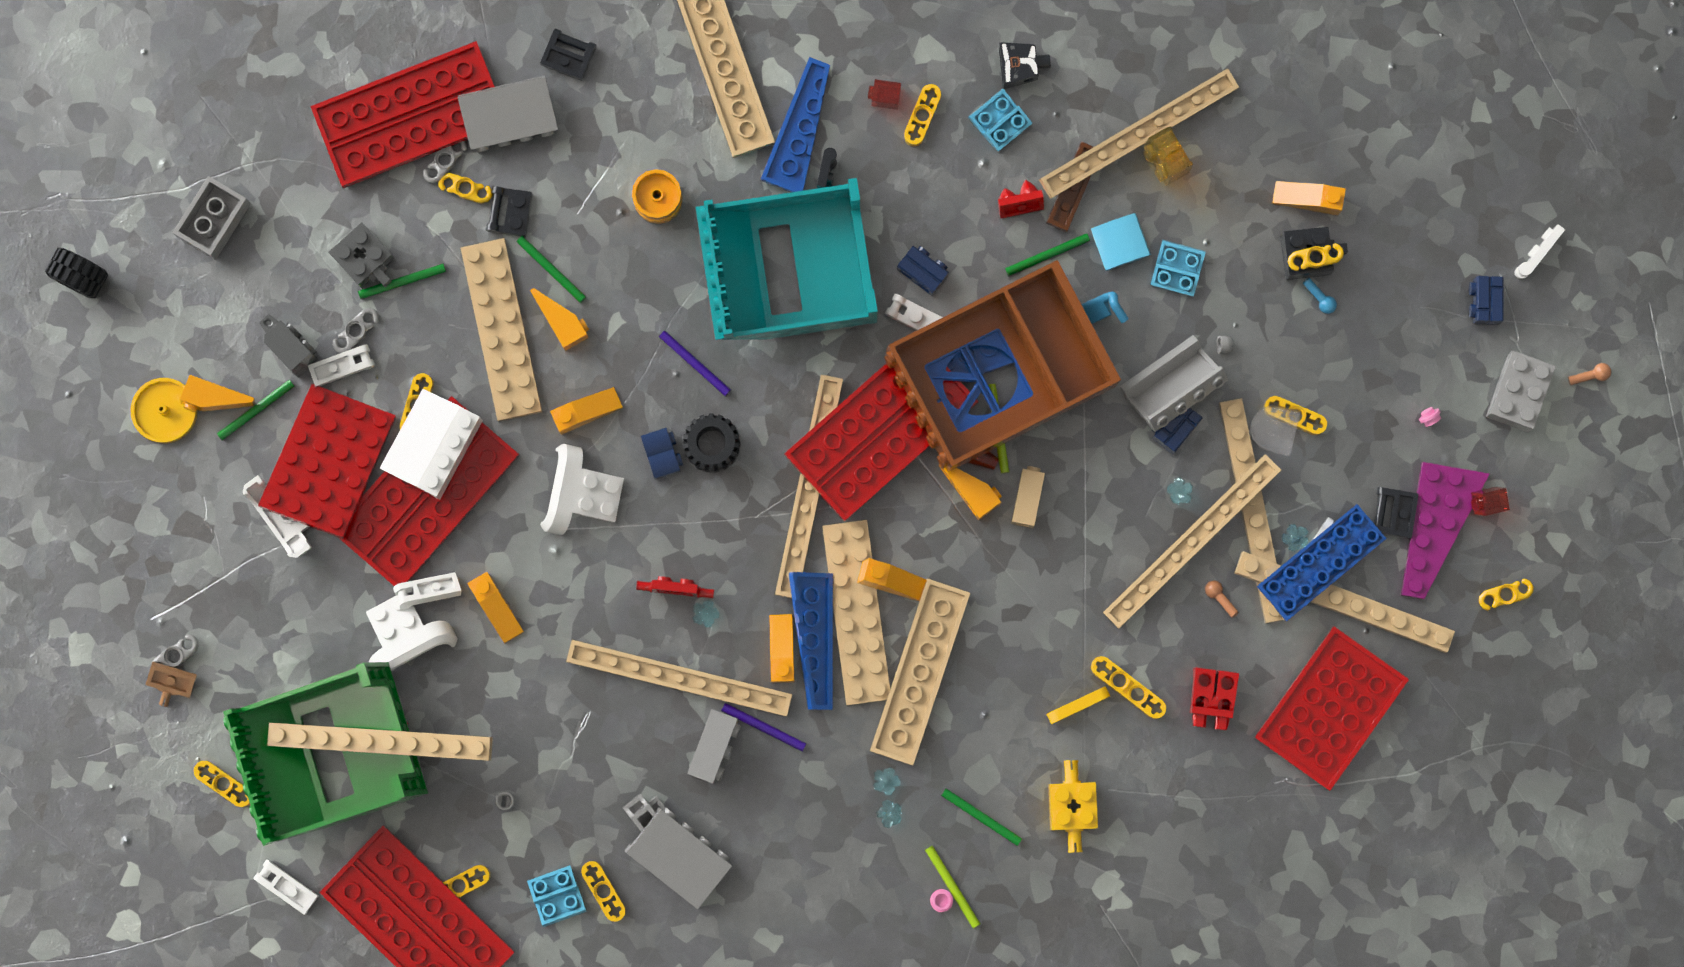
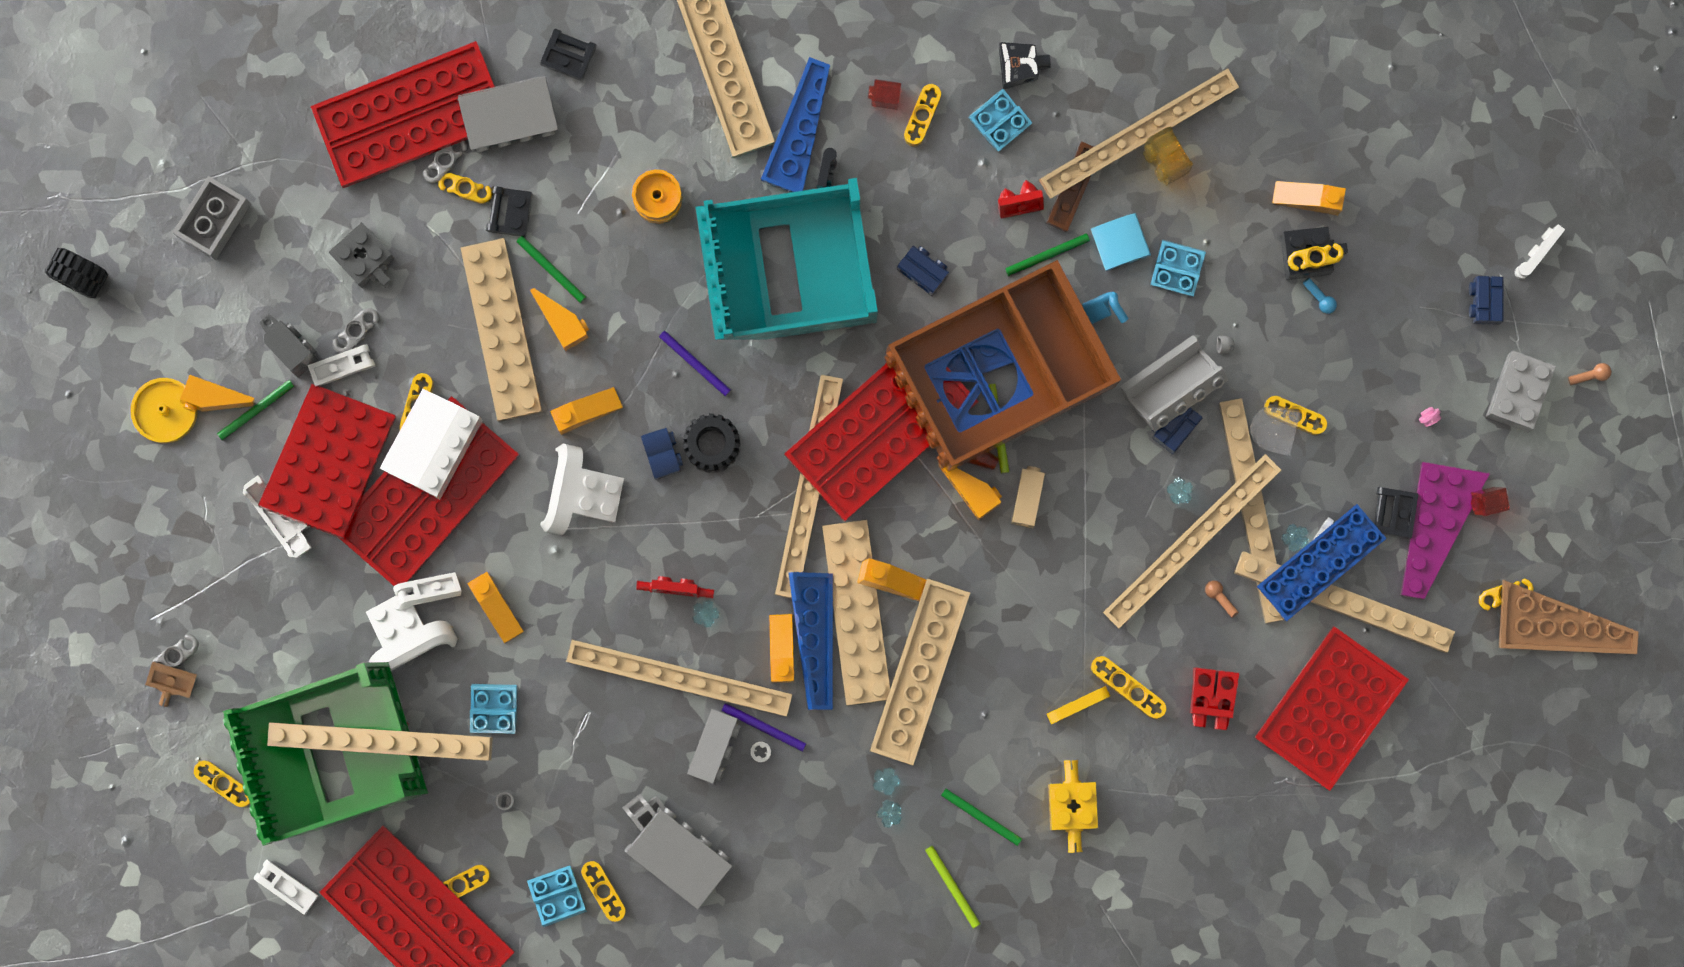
green bar [358,263,446,299] -> none
white plate [885,294,943,331] -> none
bright pink plate [930,889,953,912] -> none
none -> medium azure slope [470,684,517,734]
none -> white bush [751,742,771,762]
none -> medium nougat wing [1499,580,1638,654]

